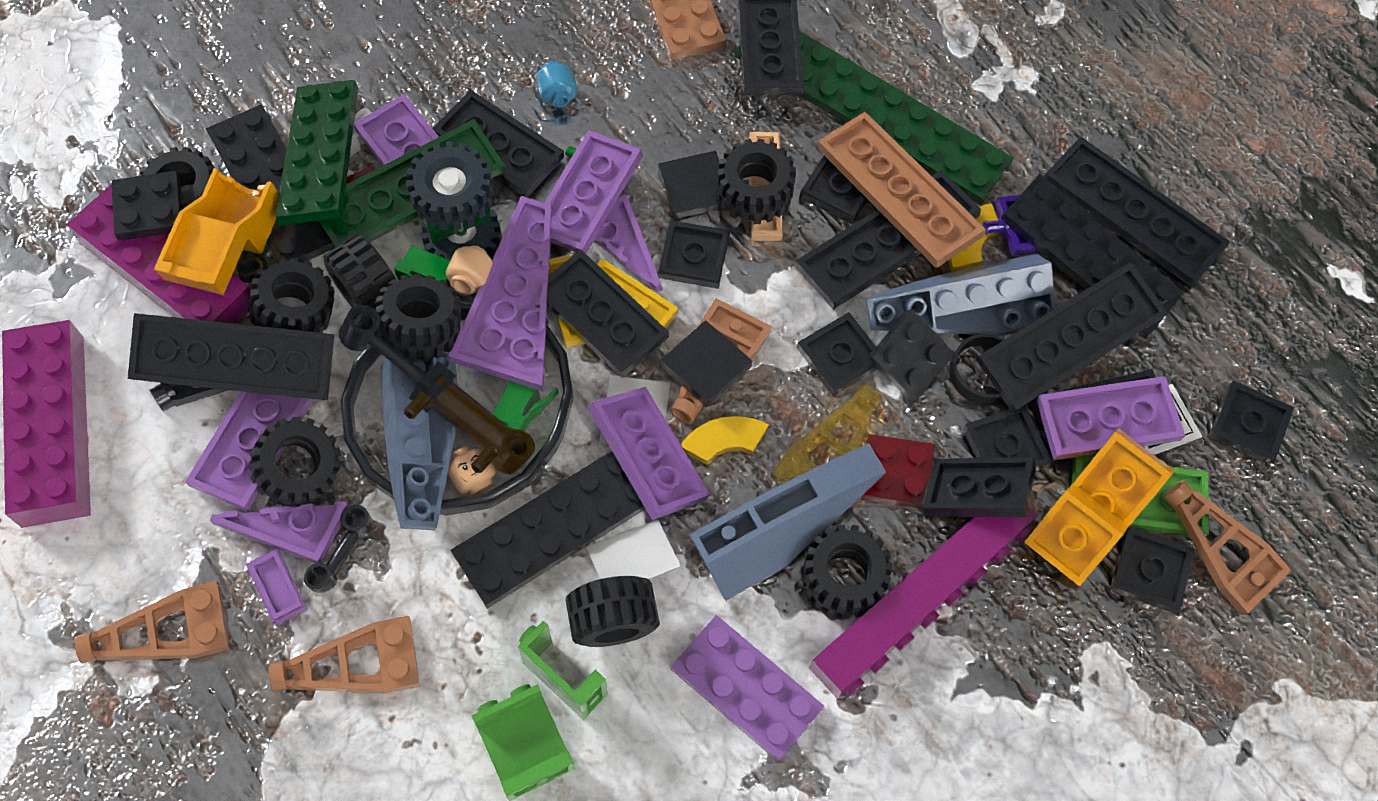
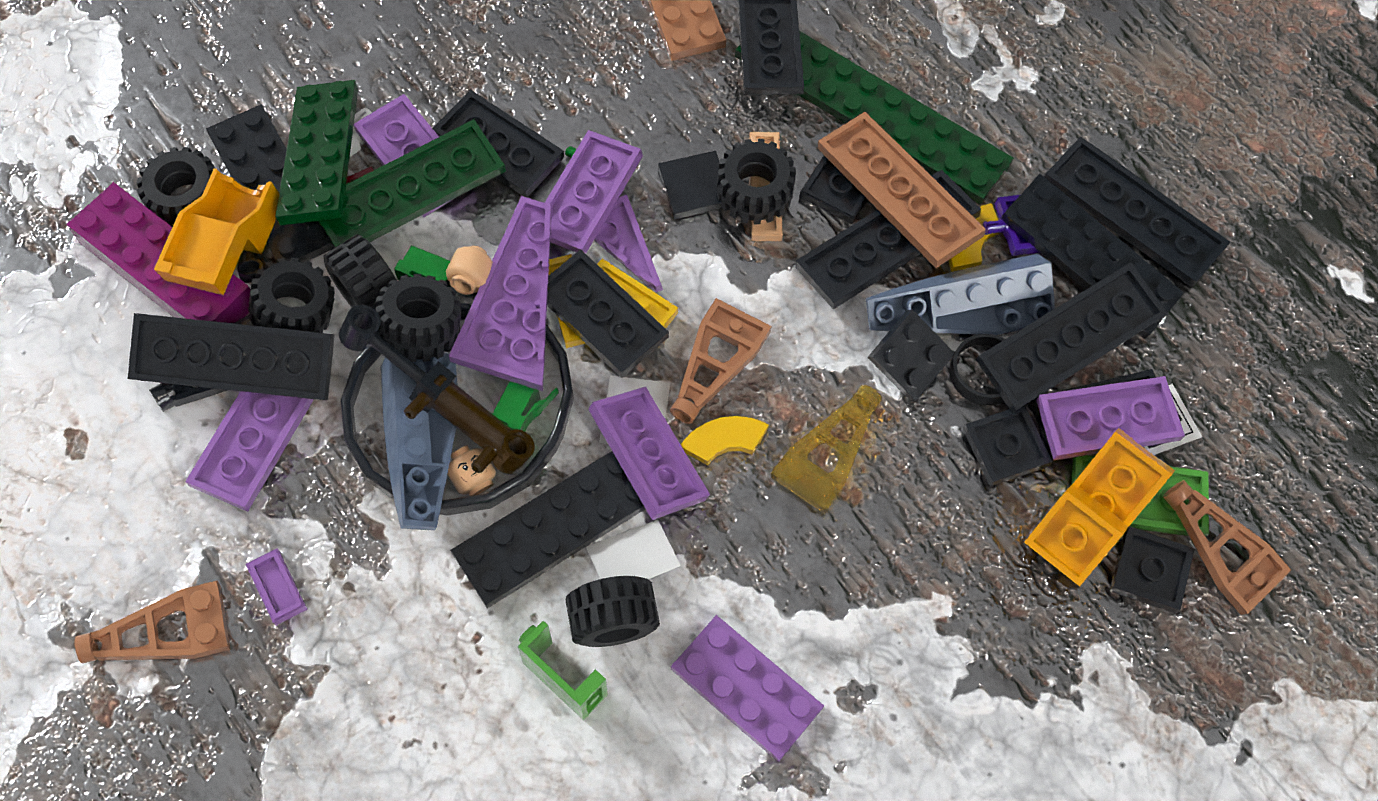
magenta brick [2,320,91,528] -> none
black plate [112,171,182,241] -> none
medium lavender wing [210,501,349,563] -> none
black tyre [249,417,341,507] -> none
nougat plate [268,616,420,694] -> none
black bar [304,505,372,593] -> none
black plate [406,142,502,261] -> none
bright green panel [472,684,576,801] -> none
dark azure head [536,61,578,107] -> none
black tile [658,220,730,289] -> none
black tile [660,320,753,407] -> none
sand blue wedge [690,444,886,601] -> none
black tile [796,312,878,396] -> none
black tyre [802,524,893,619] -> none
magenta brick [809,507,1038,699] -> none
dark red plate [861,434,934,509] -> none
black plate [922,457,1036,517] -> none
black plate [1208,380,1295,465] -> none

